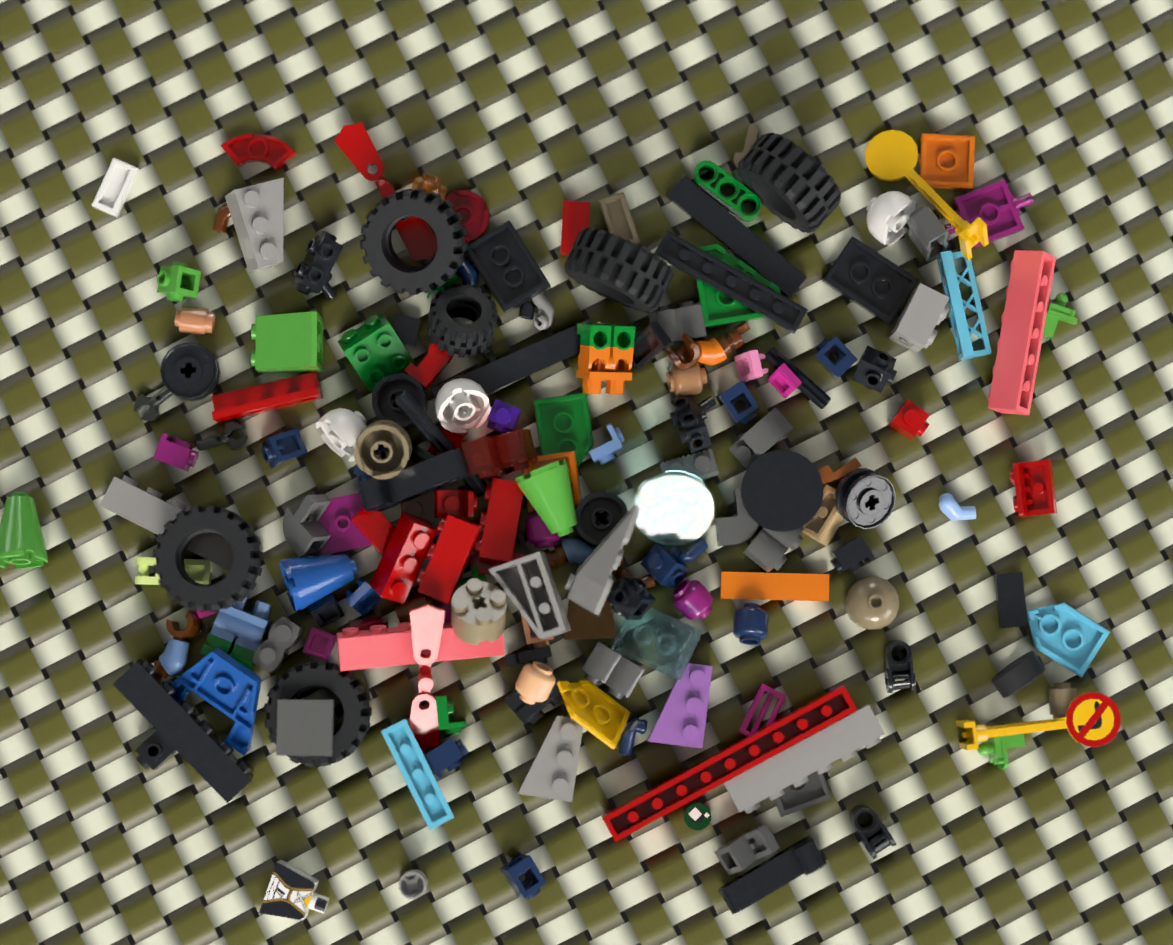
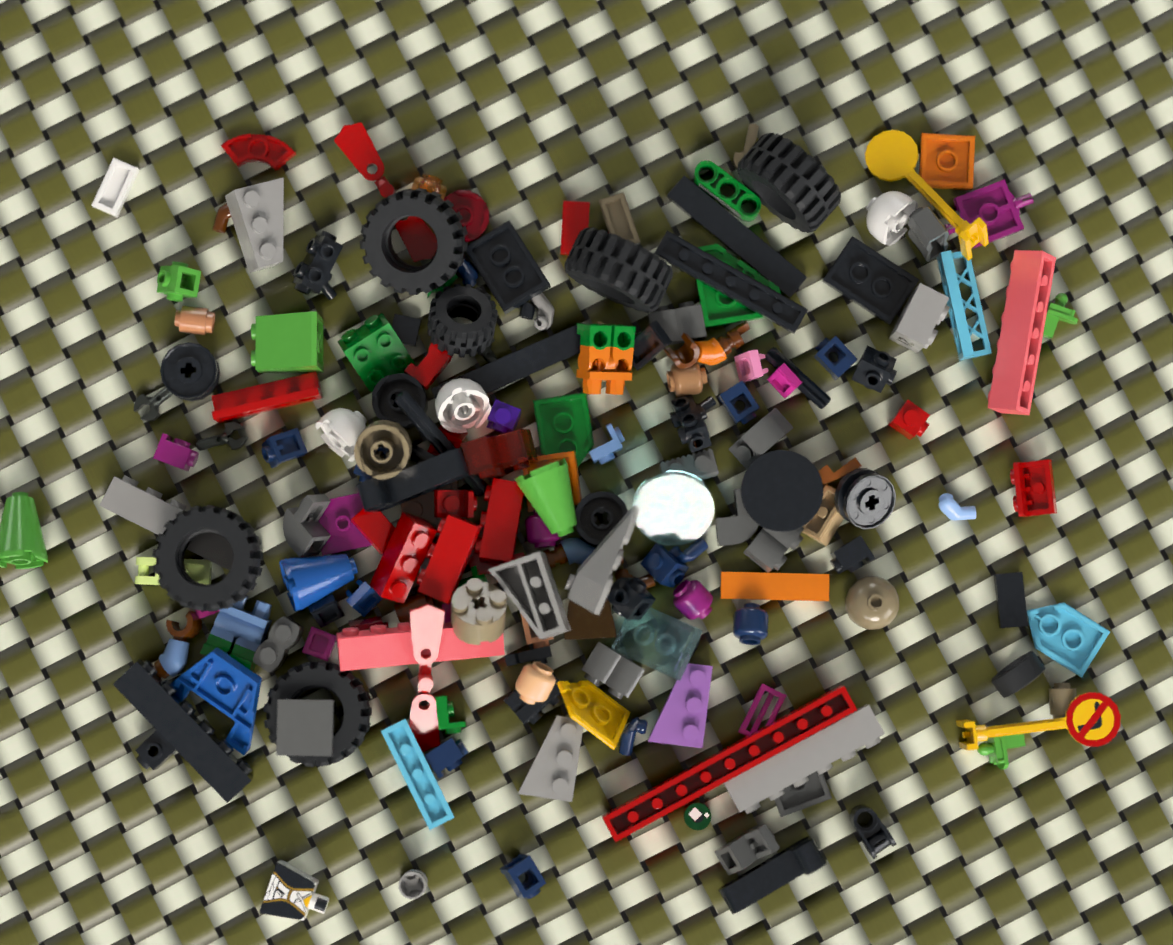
black piece [884,640,916,693] -> none

